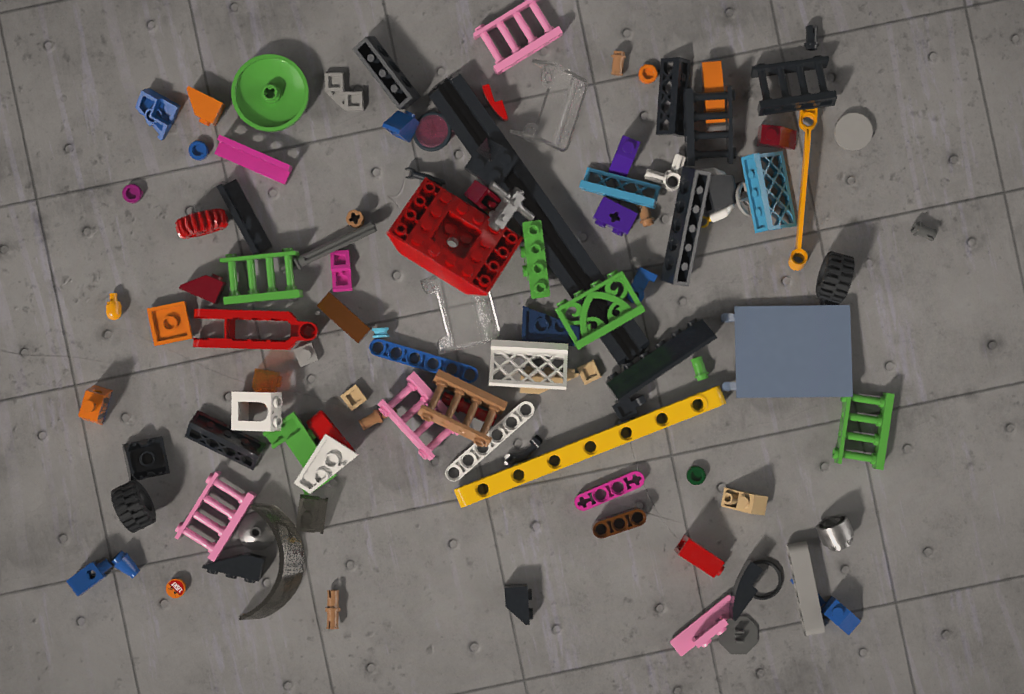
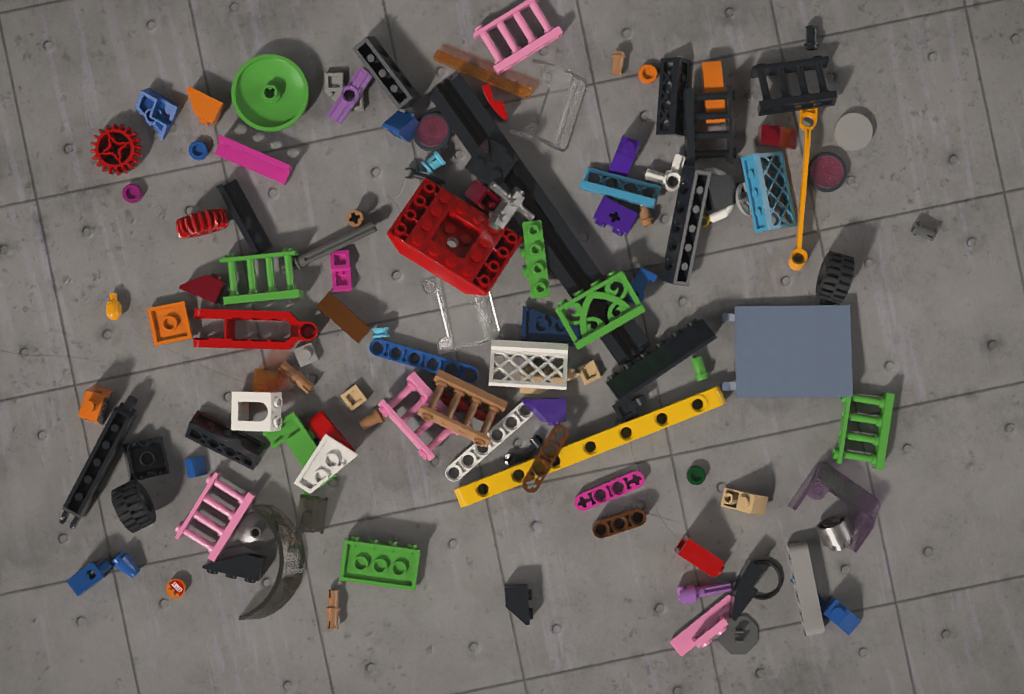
none -> black hinge [59,396,138,530]
none -> red gear [90,123,143,176]
none -> blue slope [184,455,208,478]
none -> medium nougat pin [278,361,315,394]
none -> medium lavender piece [327,67,373,125]
none -> bright green bracket [339,535,421,591]
none -> medium azure bush [421,151,446,175]
none -> clear orange axle [434,50,532,99]
none -> reddish brown beam [522,424,569,493]
none -> dark purple slope [523,398,566,426]
none -> medium lavender piece [677,581,731,605]
none -> clear purple windscreen [787,462,880,552]
none -> clear pink wheel [808,152,847,192]

